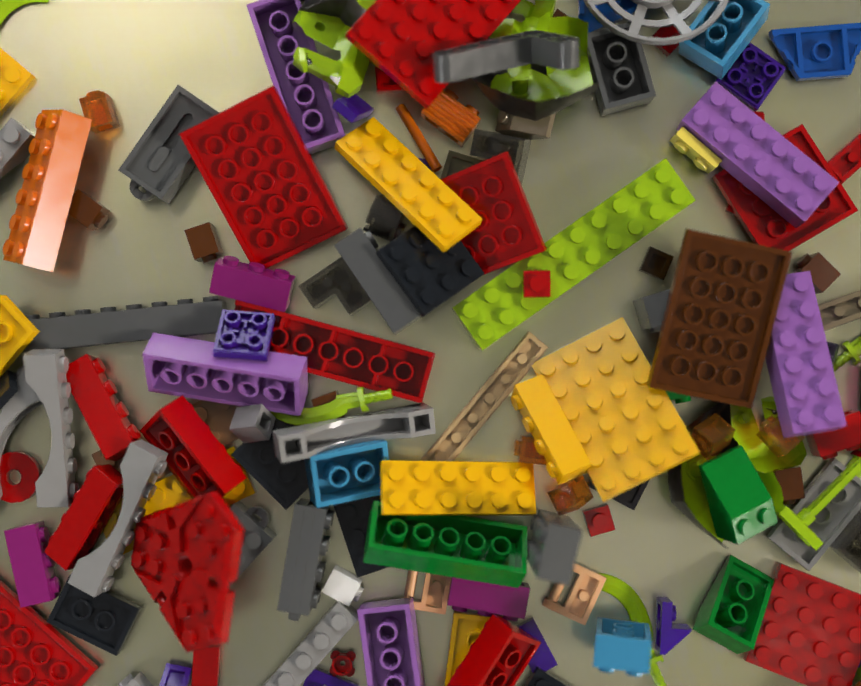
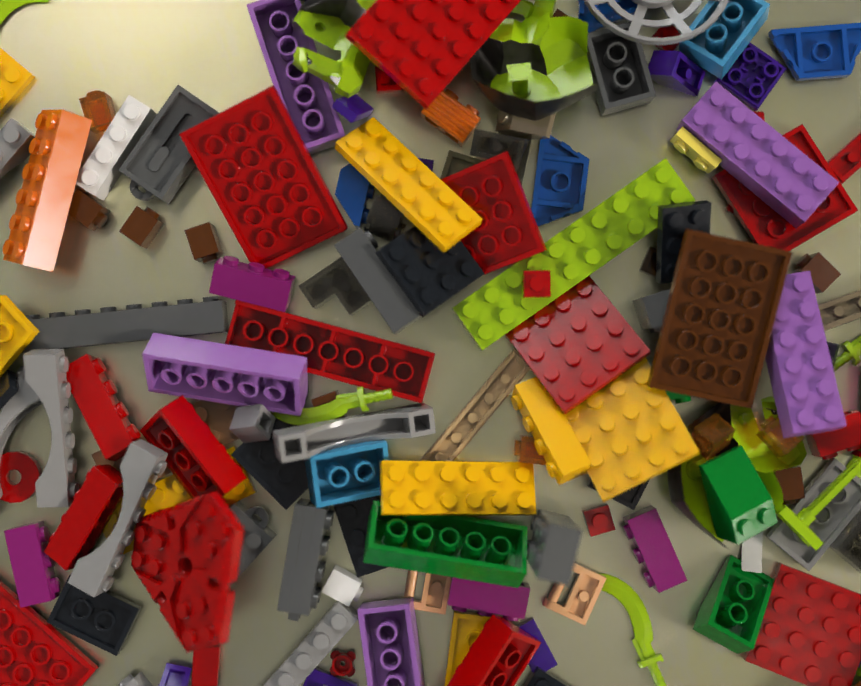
dark purple tile [213,309,275,361] -> none
orange bar [396,103,442,172] -> none
dark grey beam [433,30,579,83] -> none
clear orange brick [547,475,594,516] -> none
dark azure brick [593,617,652,677] -> none
dark purple slope [655,597,692,655] -> none
none -> white brick [76,95,157,201]
none -> reddish brown brick [119,206,164,249]
none -> blue slope [335,164,375,229]
none -> red plate [505,276,651,414]
none -> blue wing [531,135,589,227]
none -> magenta brick [622,505,688,593]
none -> dark purple slope [648,50,706,96]
none -> black plate [656,200,711,284]
none -> white sticker [741,531,764,573]

